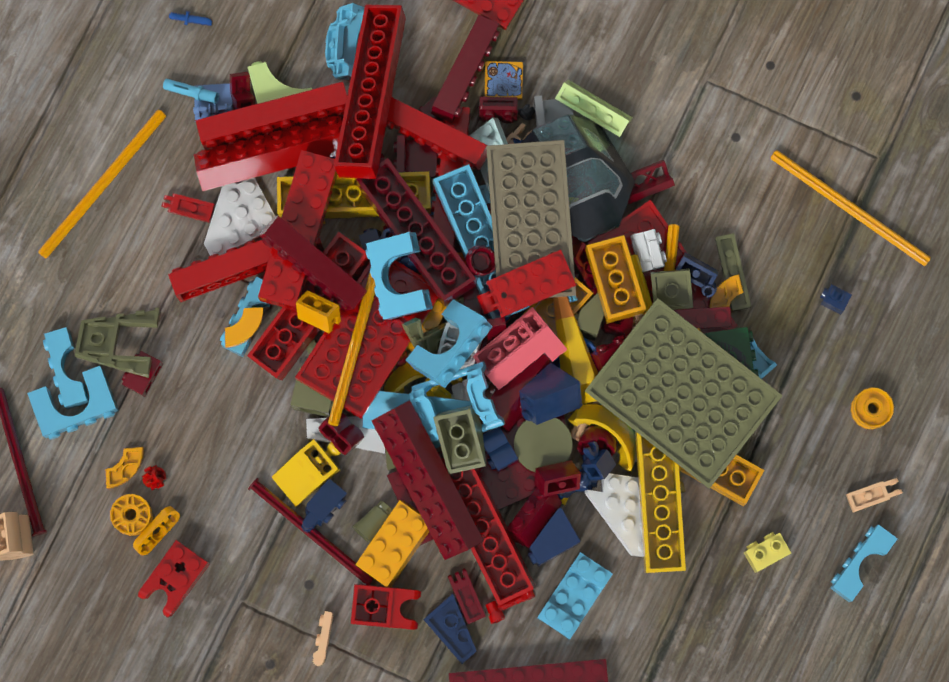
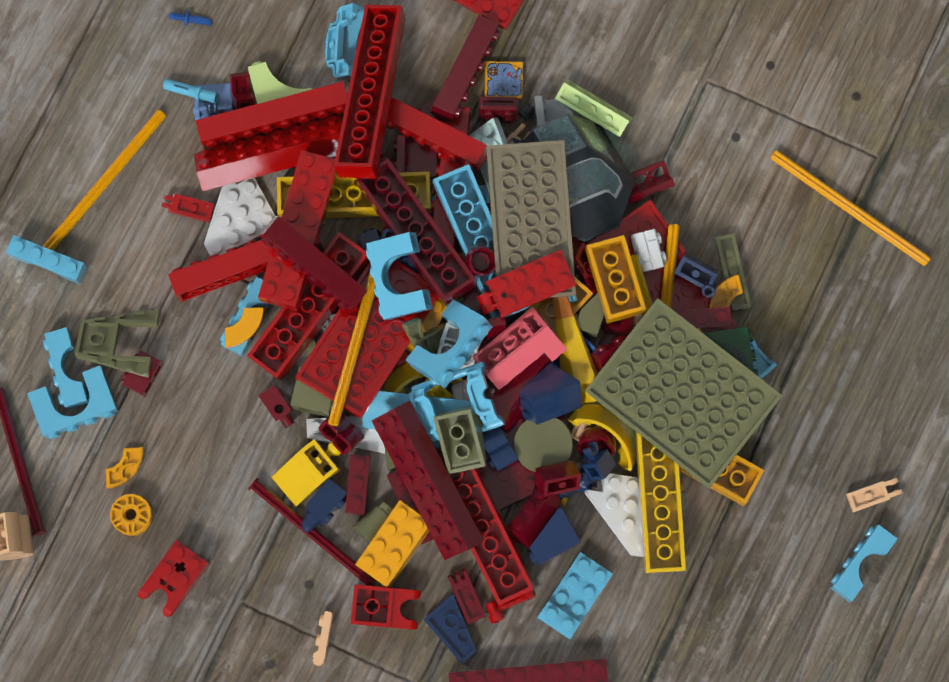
light orange beam [133,506,180,555] -> none
red gear [142,465,167,490] -> none
light orange brick [296,290,341,333] -> none
olive hinge [651,269,693,310] -> none
light yellow brick [744,532,791,573] -> none
dark blue brick [820,284,852,315] -> none
light orange wheel [850,387,894,430] -> none
none -> medium azure arch [6,235,88,284]
none -> dark red torso [259,385,295,429]
none -> dark red brick [345,455,371,516]

